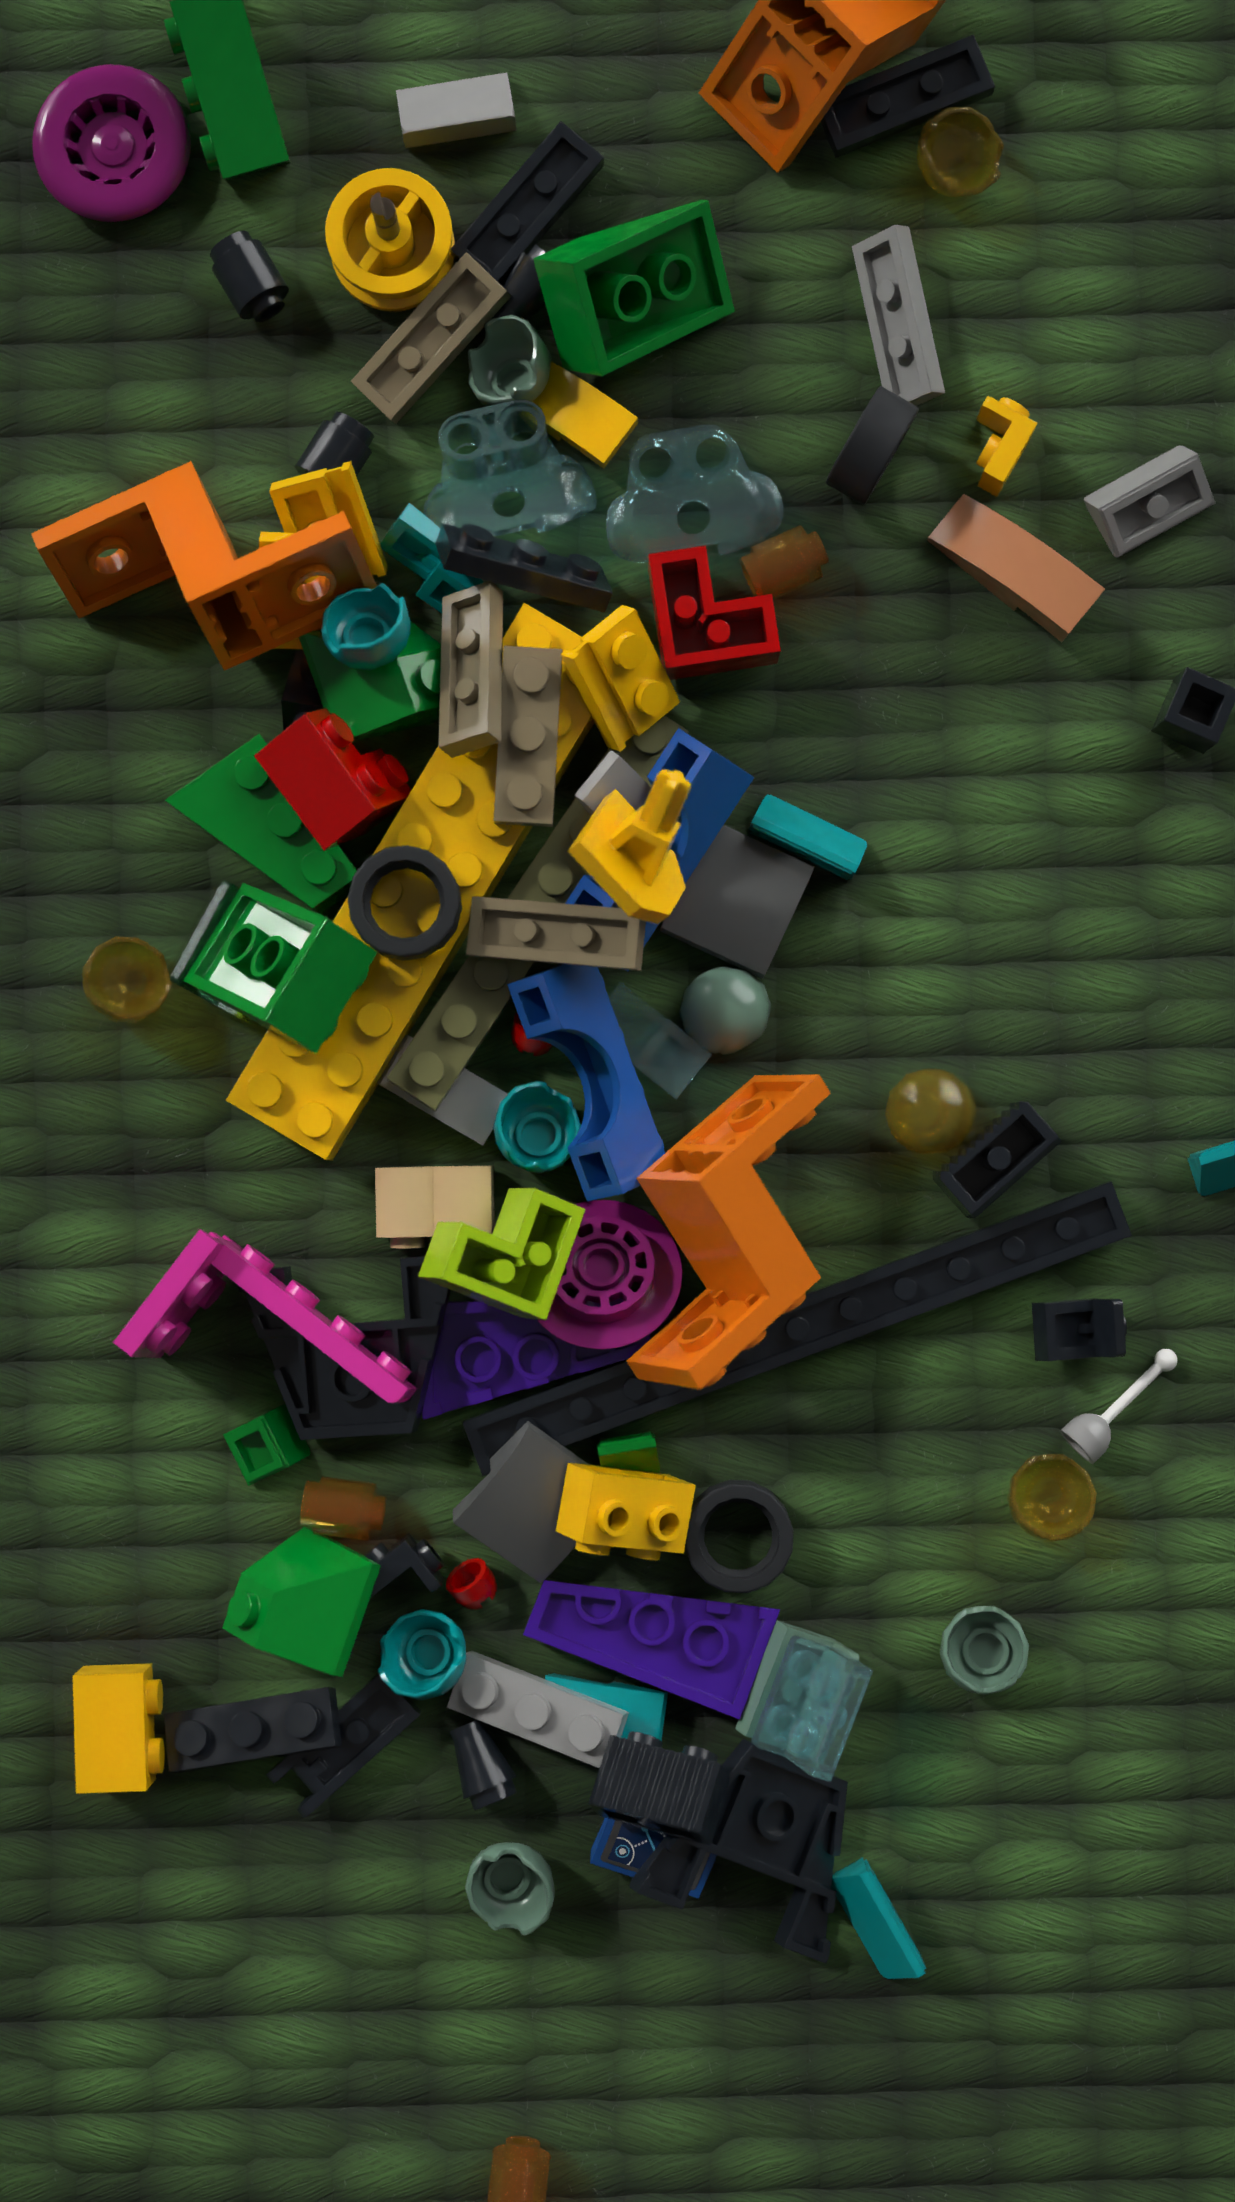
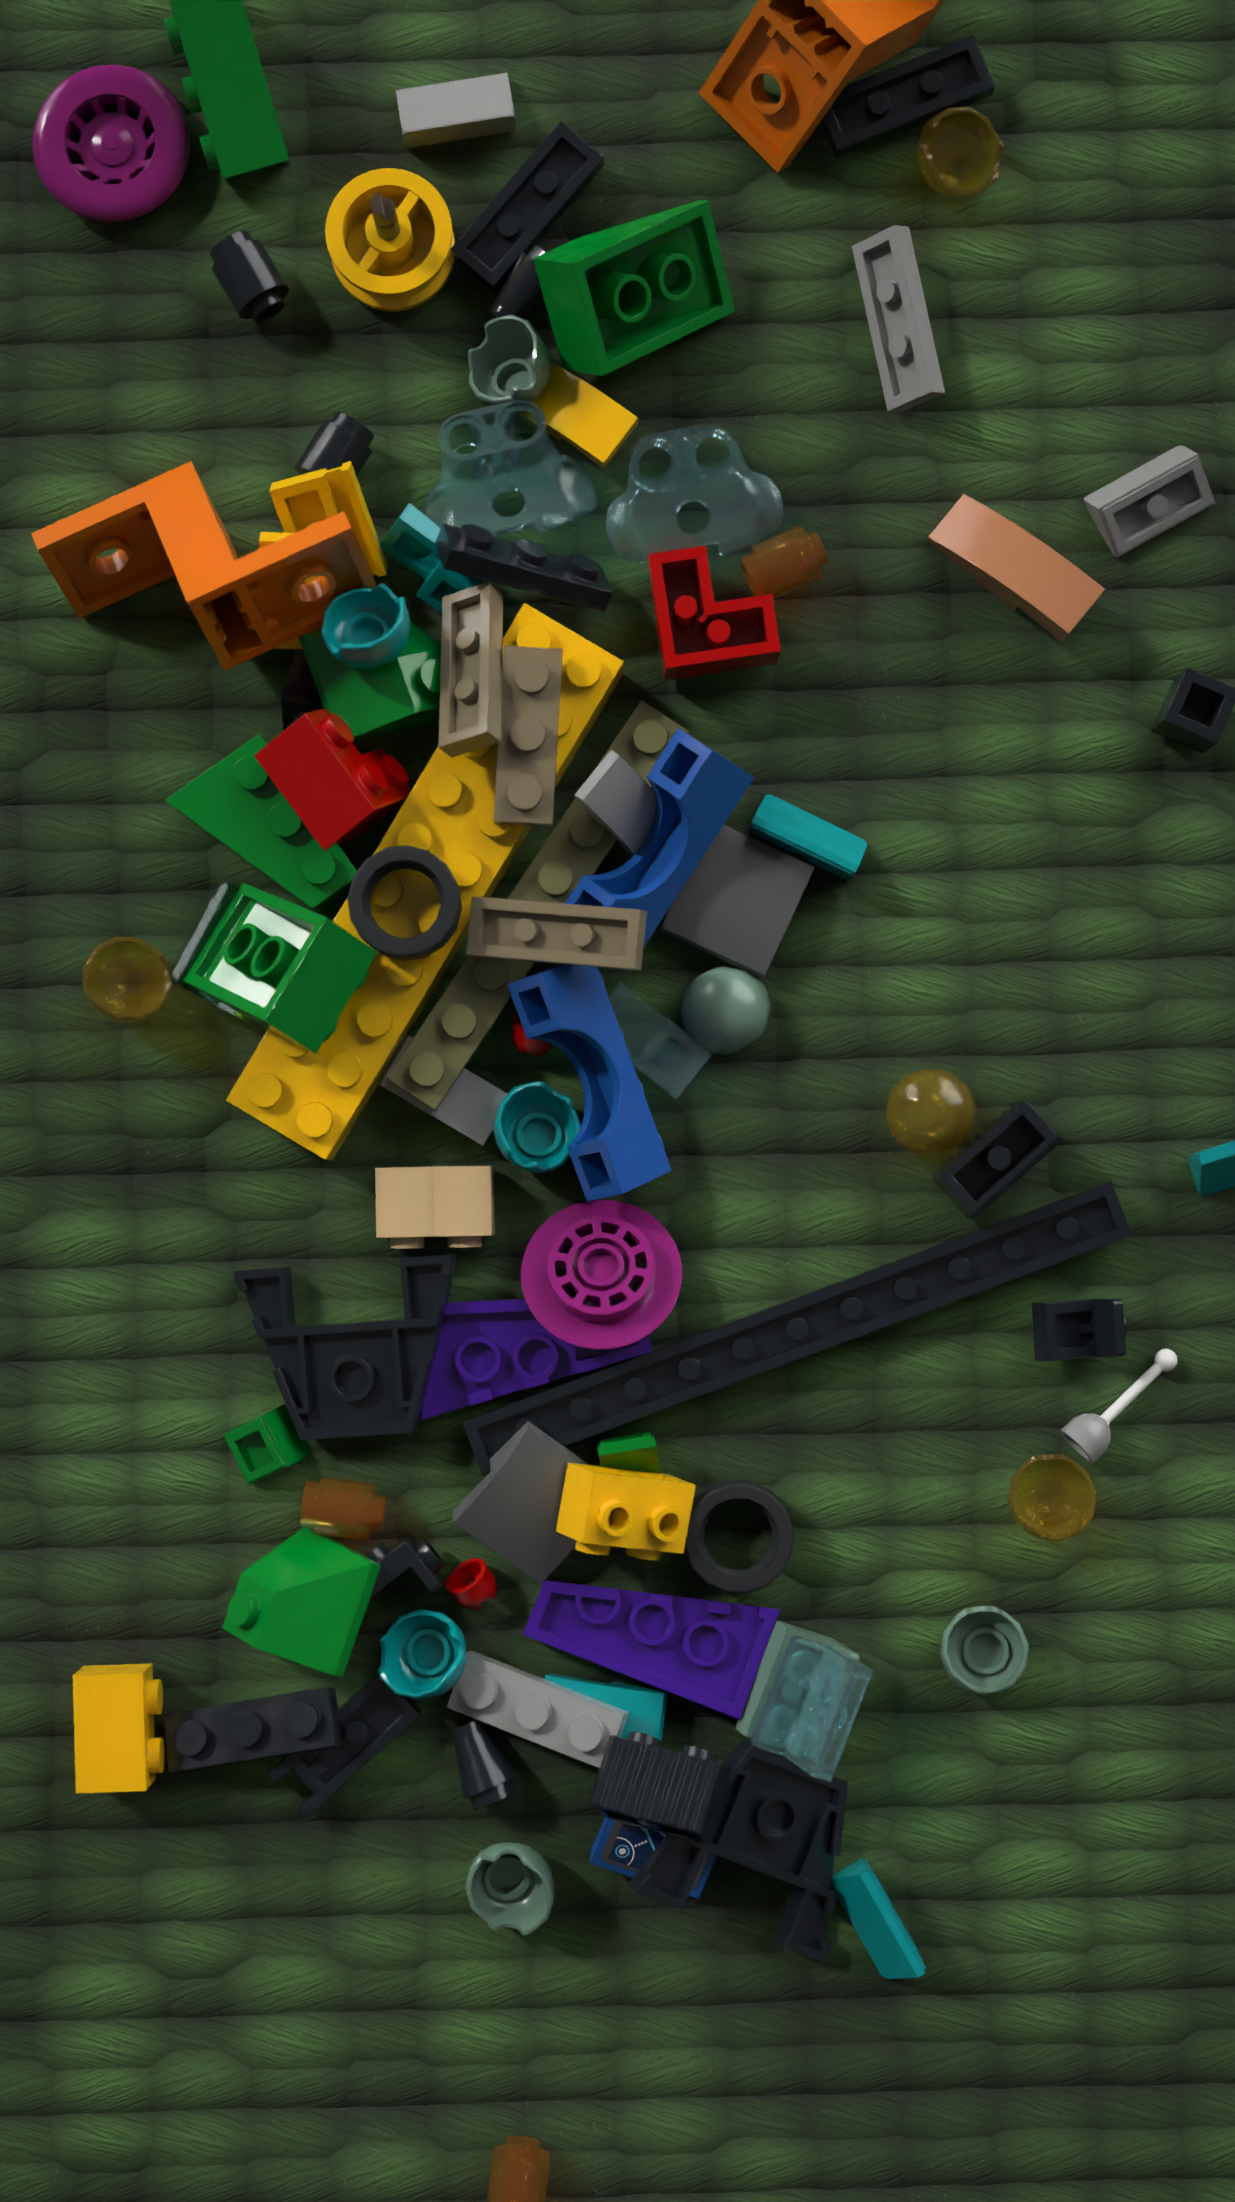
dark pink bracket [113,1229,418,1403] -> none
dark tan plate [351,252,511,424] -> none
lime brick [418,1188,586,1320] -> none
yellow plate [560,605,680,752] -> none
yellow piece [568,770,691,924] -> none
orange bracket [626,1074,831,1389] -> none
black tyre [826,386,919,505] -> none
yellow bracket [976,396,1038,497] -> none

